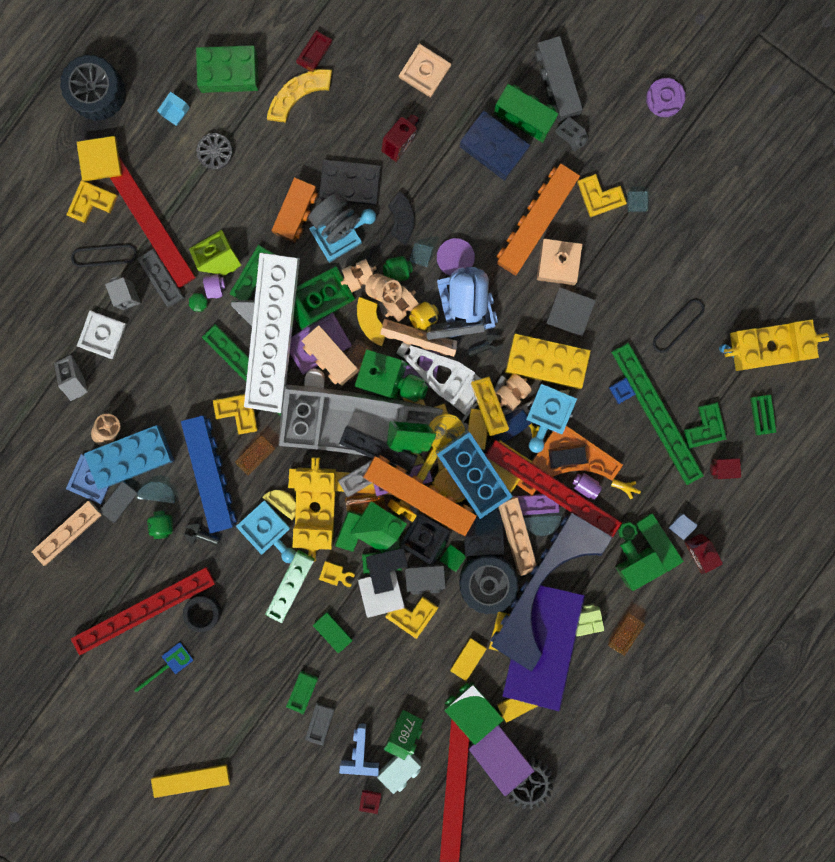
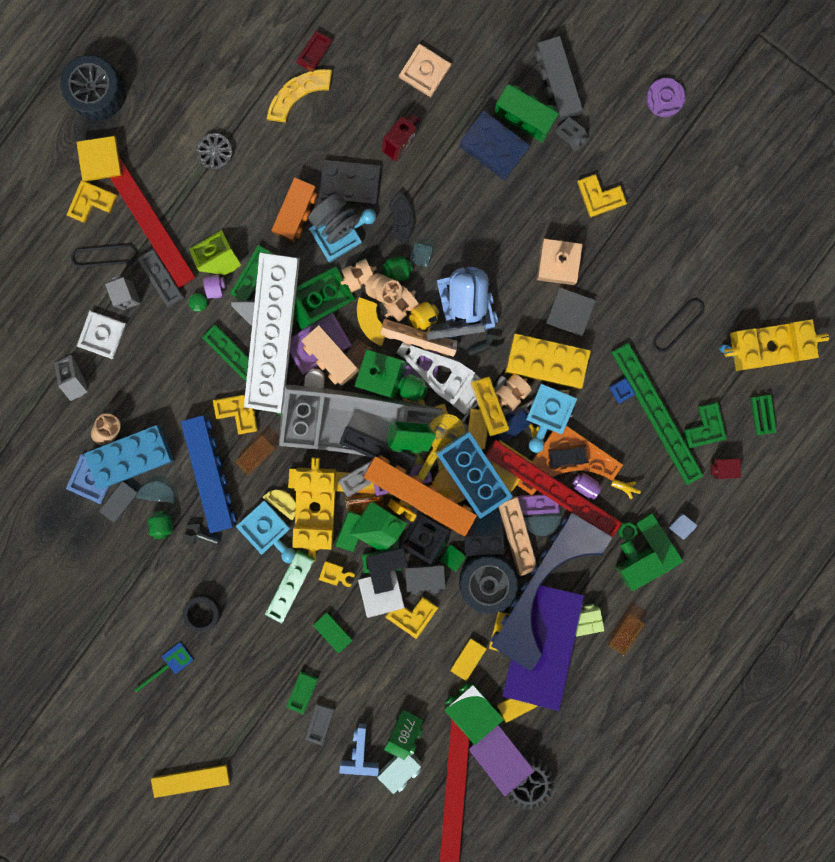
light nougat plate [32,500,103,566] -> none
red plate [71,567,216,656] -> none
medium azure panel [158,92,190,126] -> none
green brick [196,46,259,93] -> none
dark red plate [359,790,381,814] -> none
medium lavender tile [437,238,475,276] -> none
orange brick [497,164,580,276] -> none
clear light blue tile [627,191,648,212] -> none
dark red torso [684,533,723,574] -> none

